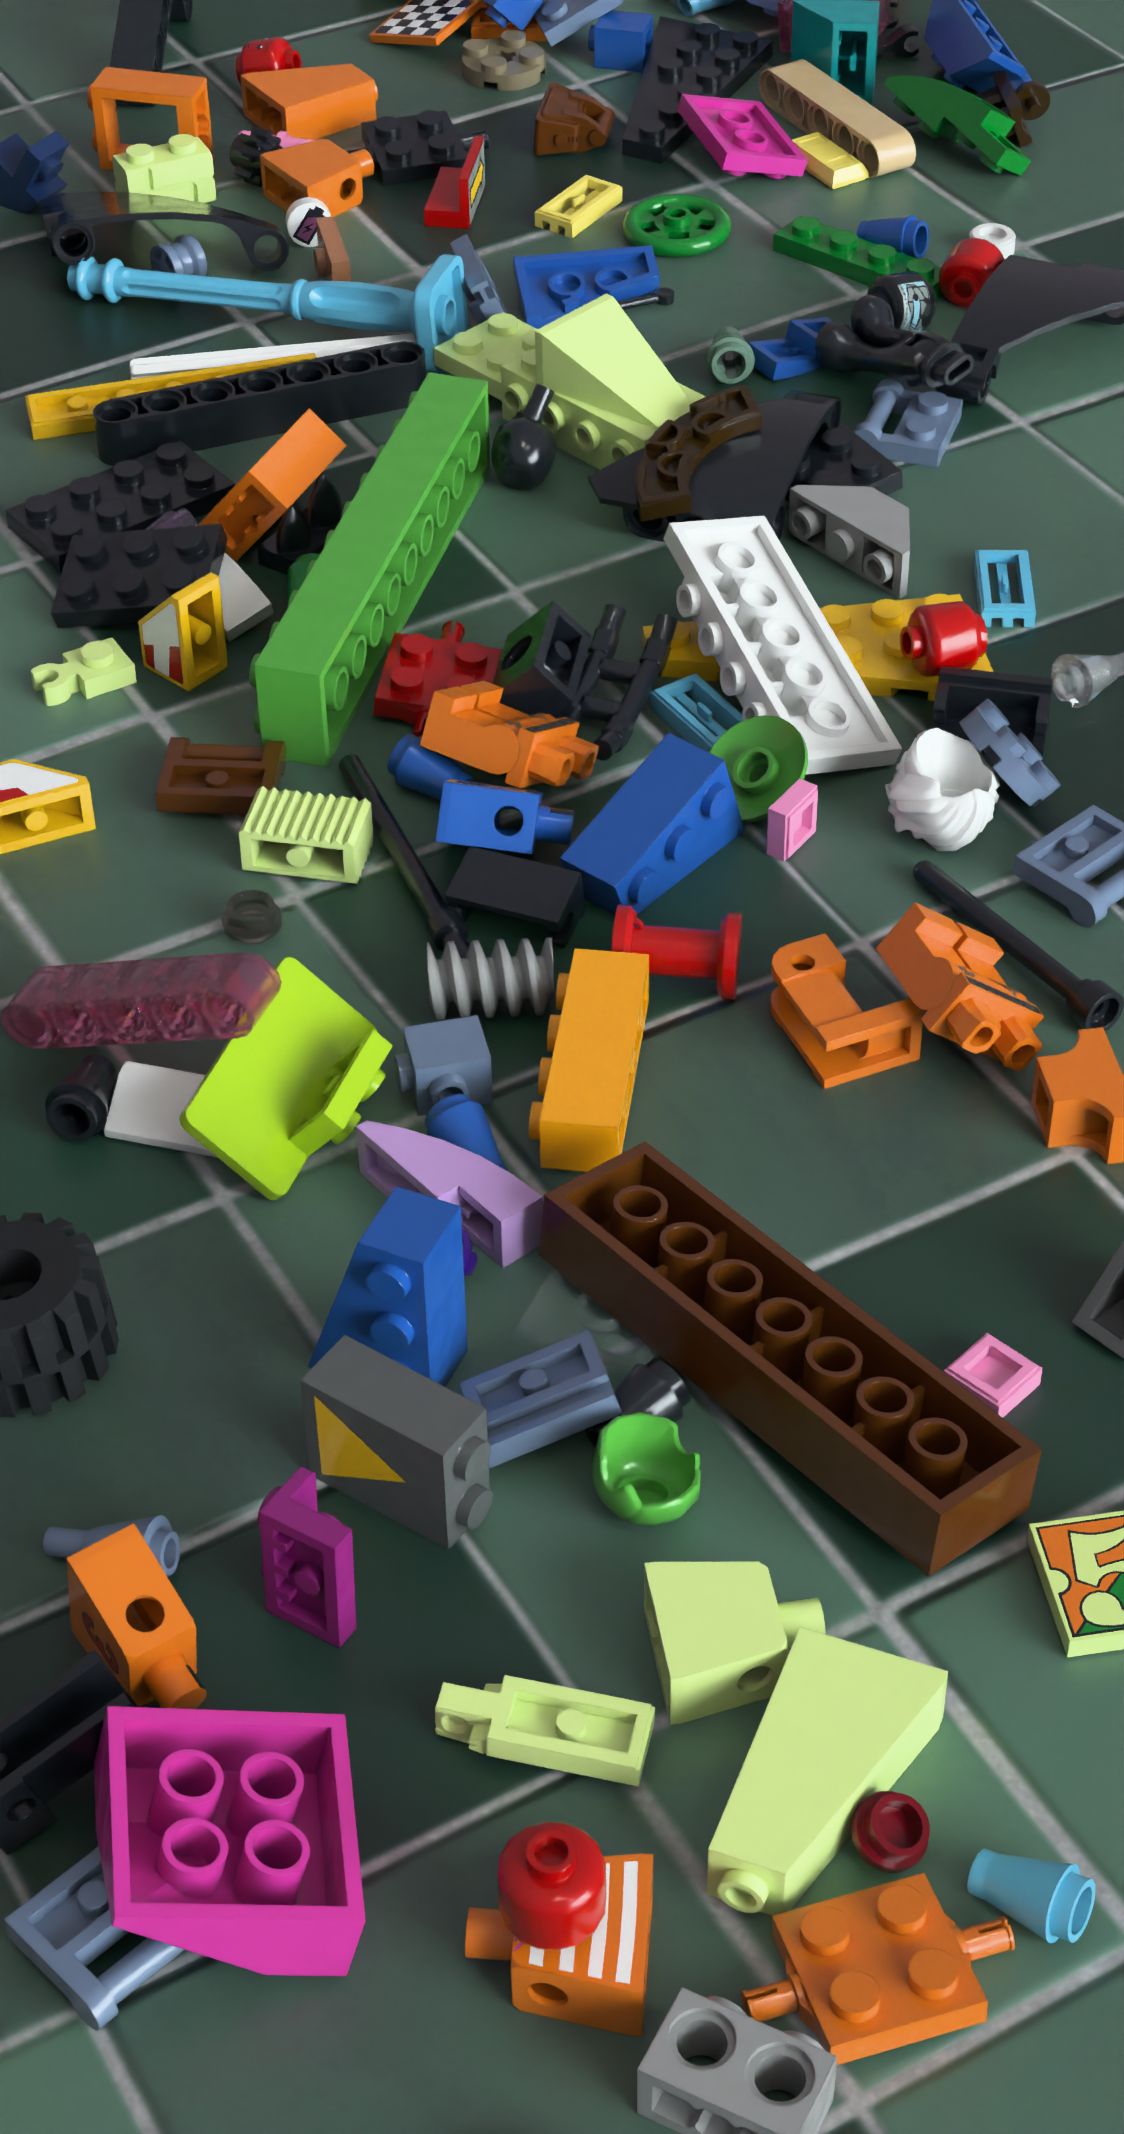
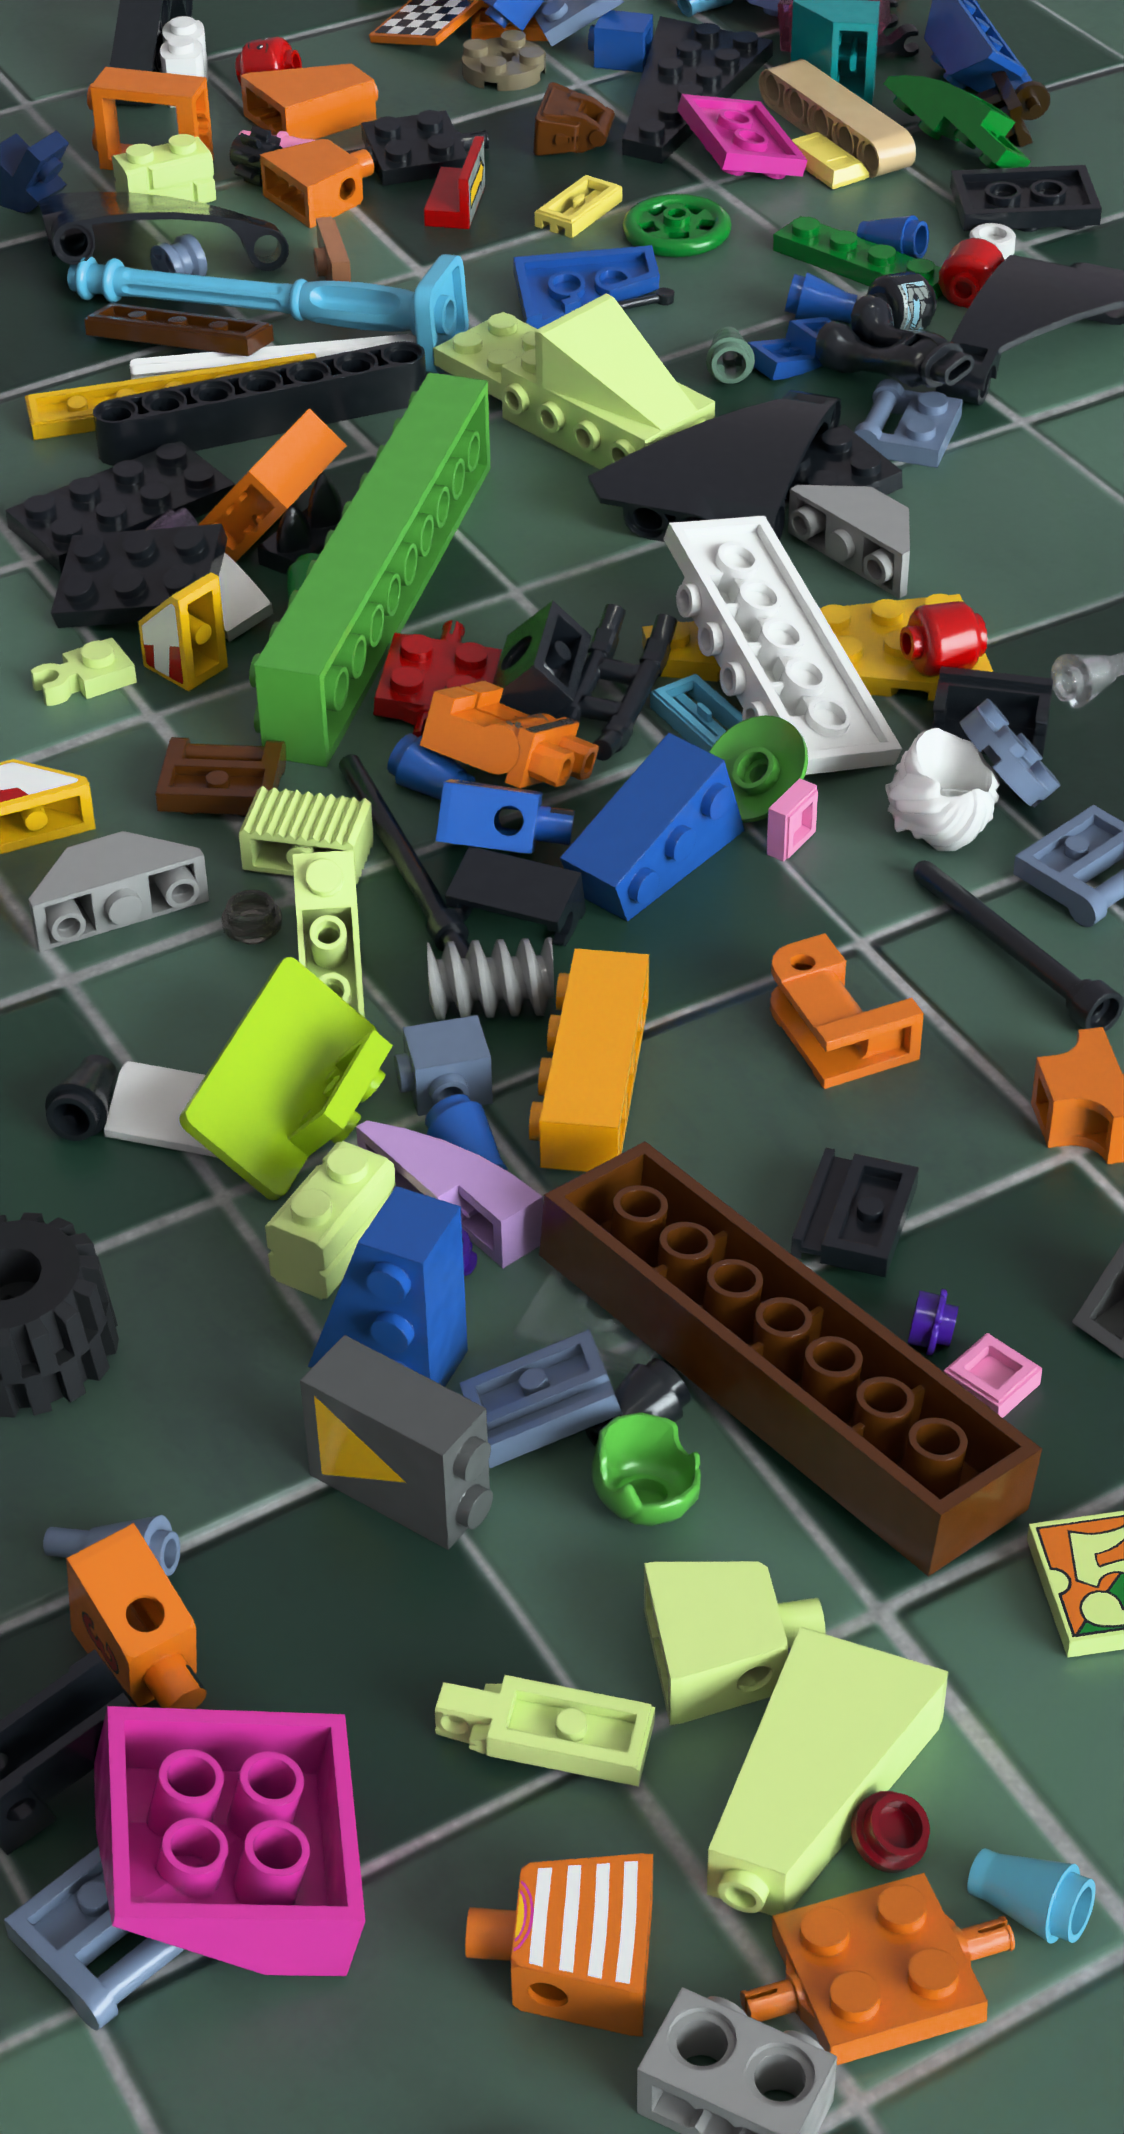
clear pink beam [1,952,282,1049] -> none
magenta bracket [257,1467,356,1648] -> none
tile [285,197,331,247] -> none
sand blue plate [450,233,508,324] -> none
black piece [491,384,557,490] -> none
red head [497,1822,606,1950] -> none
red piece [611,905,742,999] -> none
dark brown tile [635,385,762,522] -> none
orange hips [876,902,1044,1072] -> none
medium azure tile [974,550,1036,627] -> none
none -> light grey slope [28,831,209,952]
none -> reddish brown tile [84,303,274,356]
none -> white brick [160,16,209,108]
none -> yellowish green brick [265,1141,396,1300]
none -> yellowish green slope [292,850,365,1018]
none -> blue cone [785,272,858,323]
none -> black plate [791,1147,919,1278]
none -> dark purple plate [907,1288,959,1355]
none -> black plate [950,165,1102,232]

